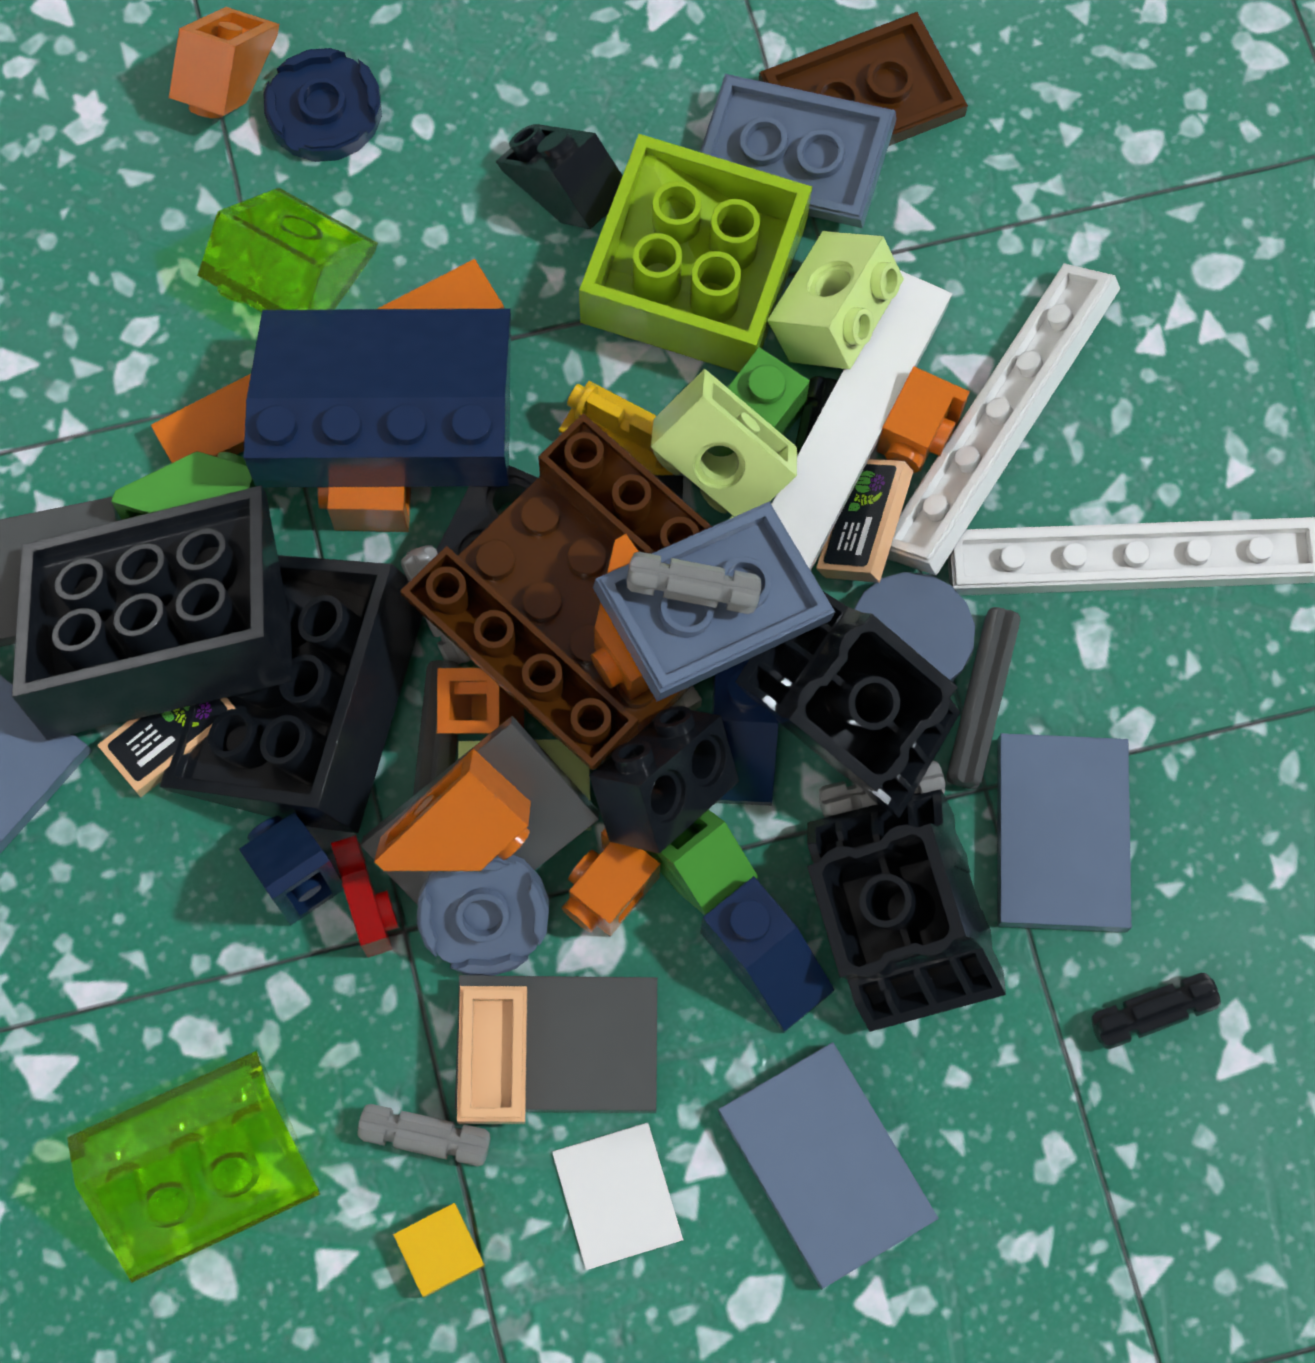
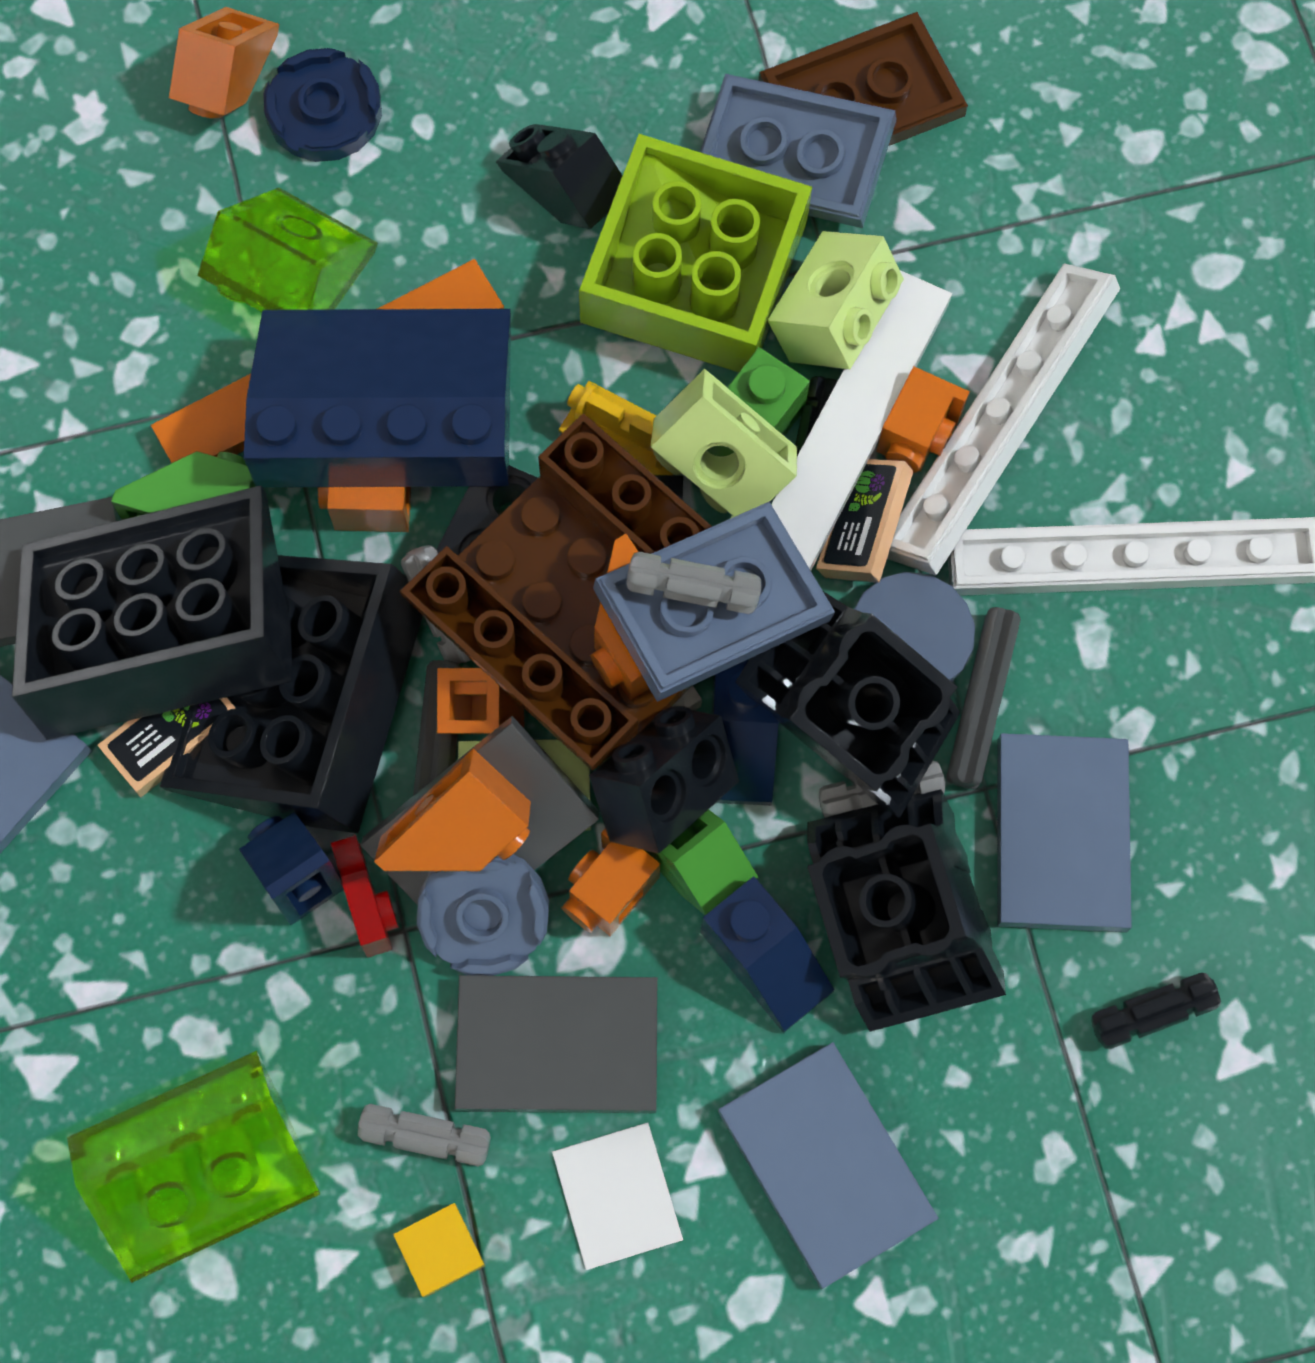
light nougat tile [457,986,527,1124] -> none

